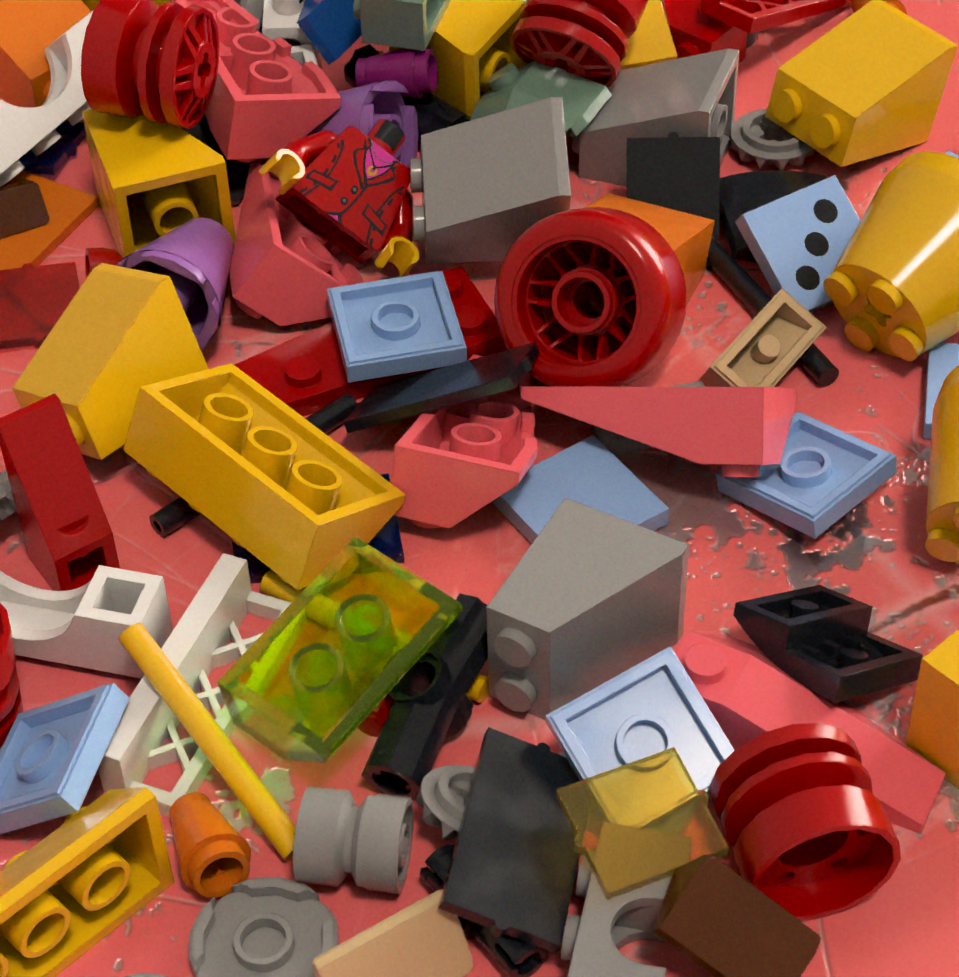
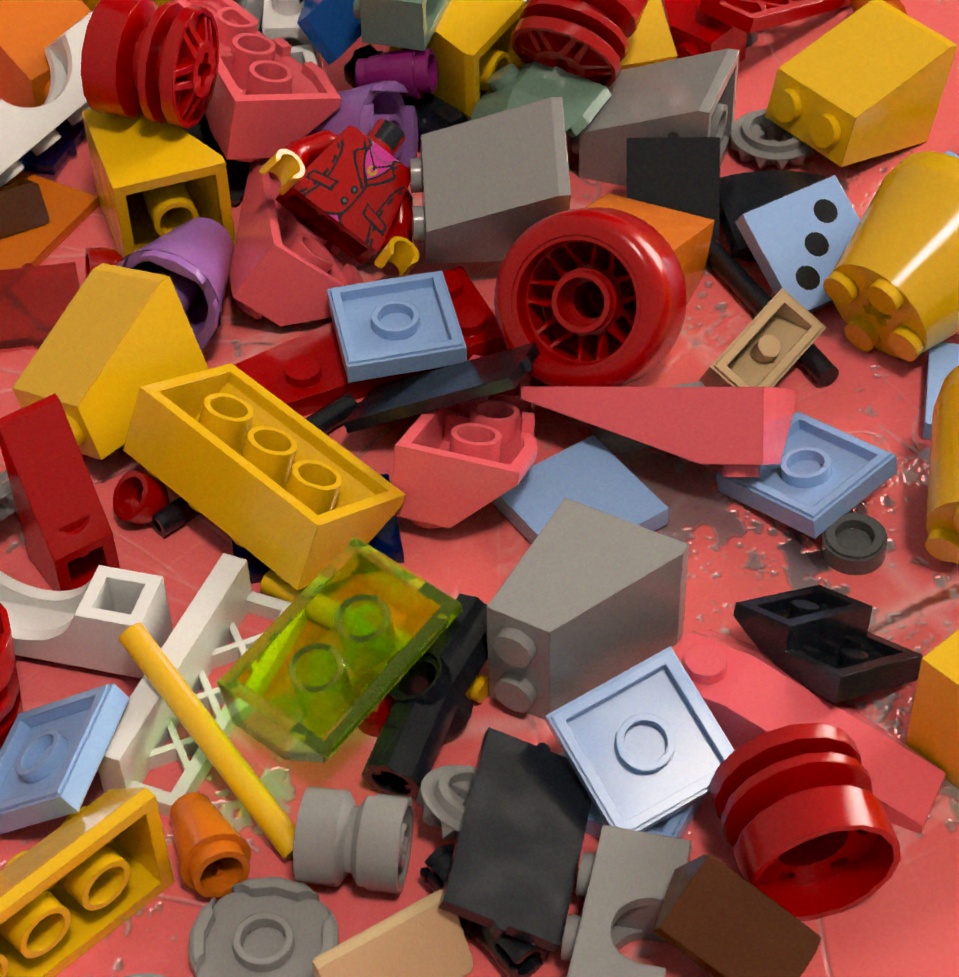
clear yellow piece [556,747,729,900] -> none
none -> red hinge [113,471,169,524]
none -> dark grey tile [820,513,888,575]

